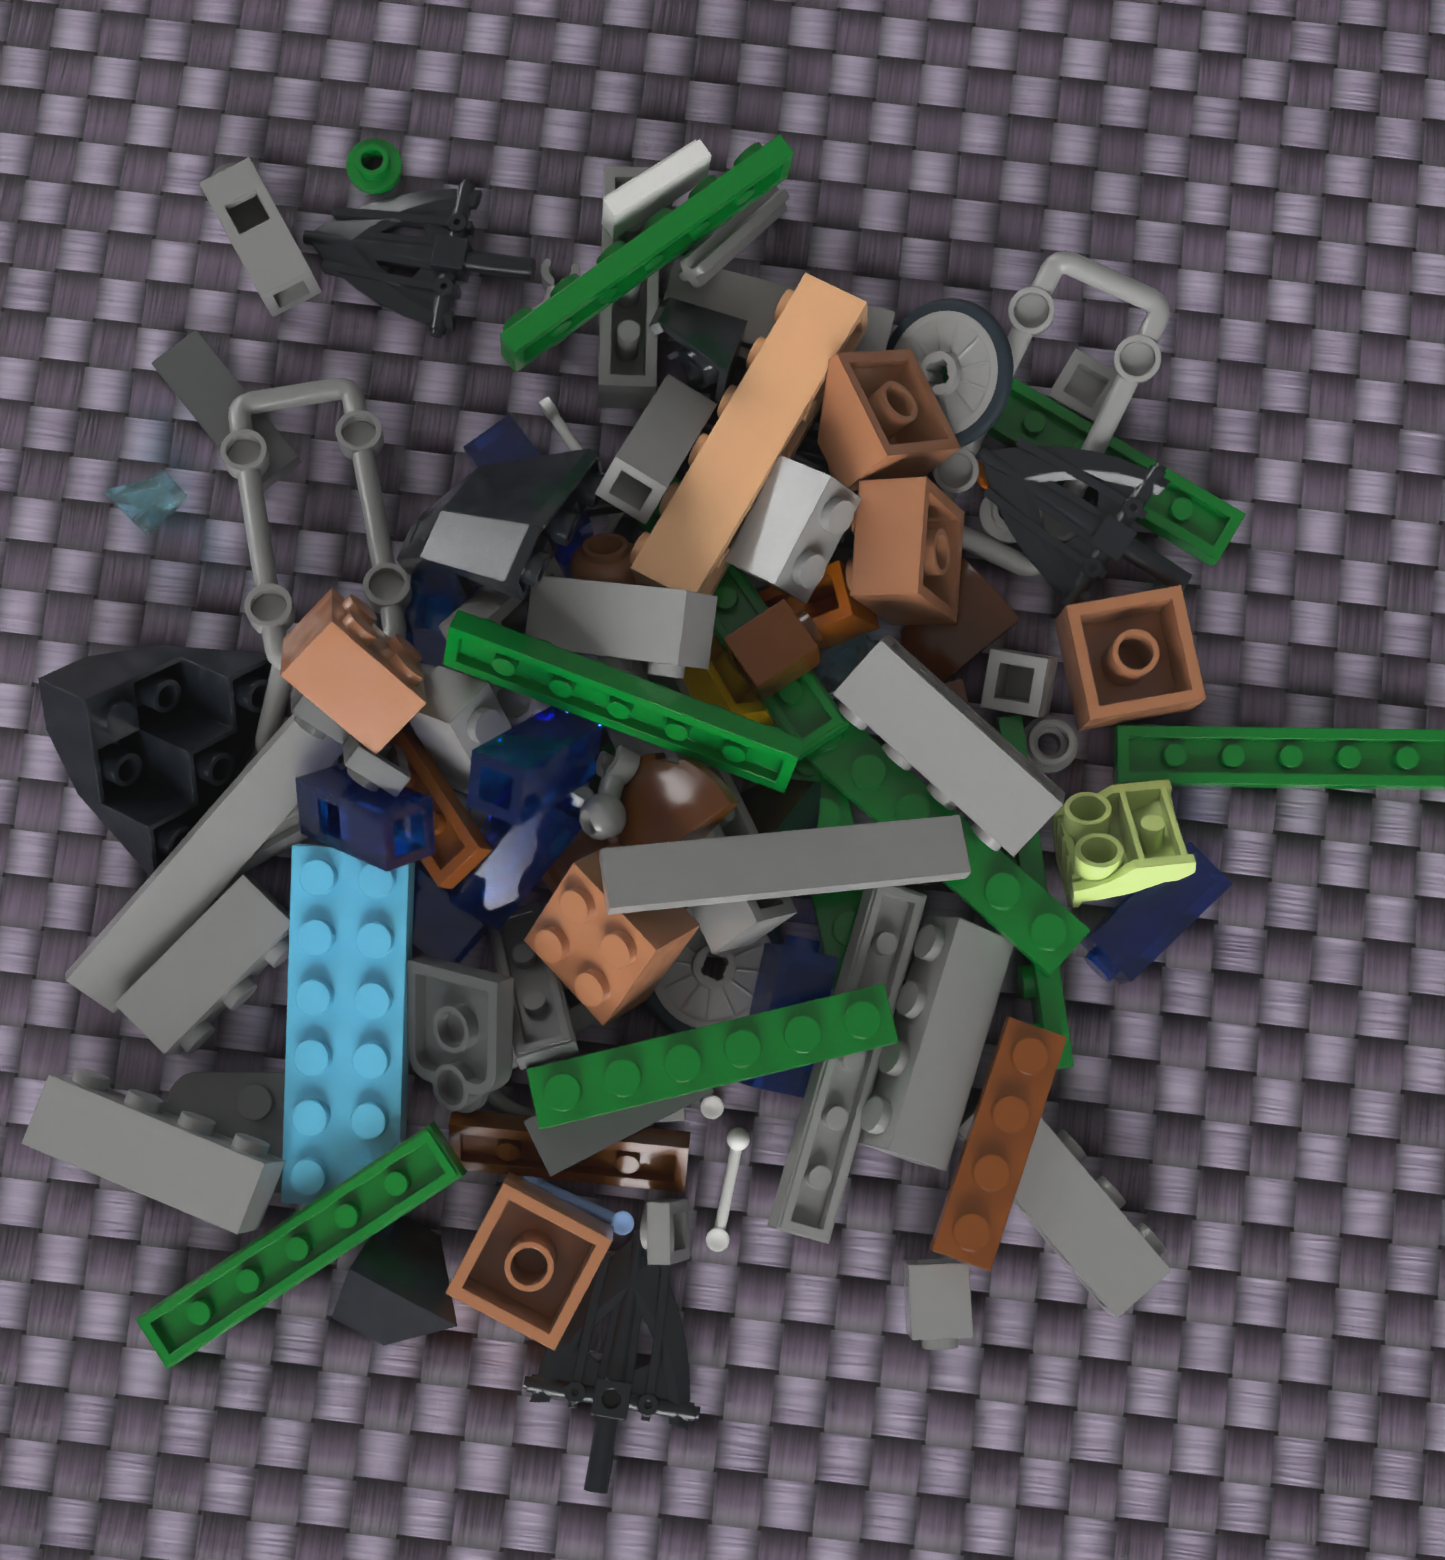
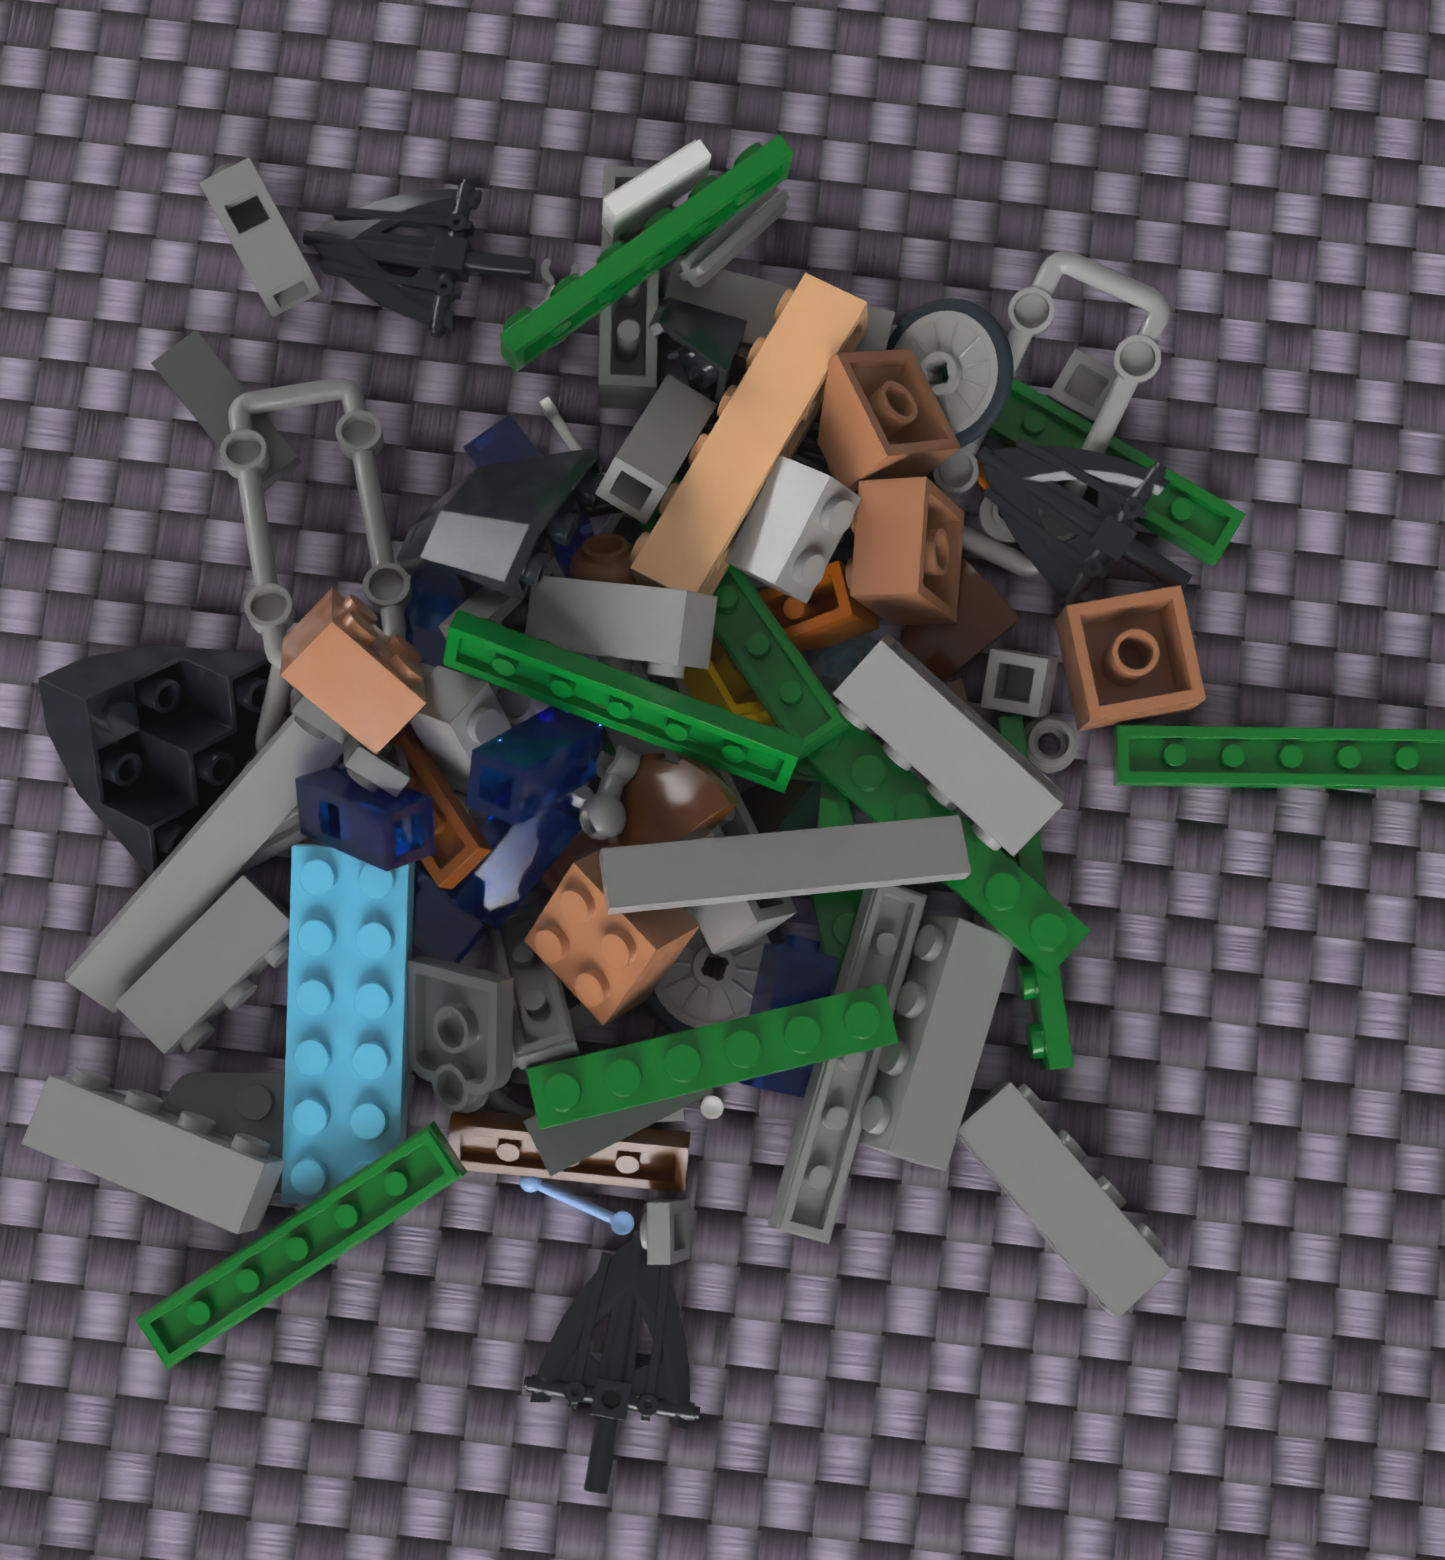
clear light blue slope [104,469,189,535] -> none
black slope [331,1215,457,1345] -> none
green plate [346,138,403,195] -> none
nougat brick [445,1171,614,1351] -> none
white hinge [706,1127,750,1252] -> none
reddish brown brick [724,599,823,703] -> none
light grey brick [903,1257,973,1350] -> none
dark orange plate [929,1017,1067,1271] -> none
yellowish green slope [1052,779,1196,908] -> none
clear blue brick [1080,841,1232,984] -> none

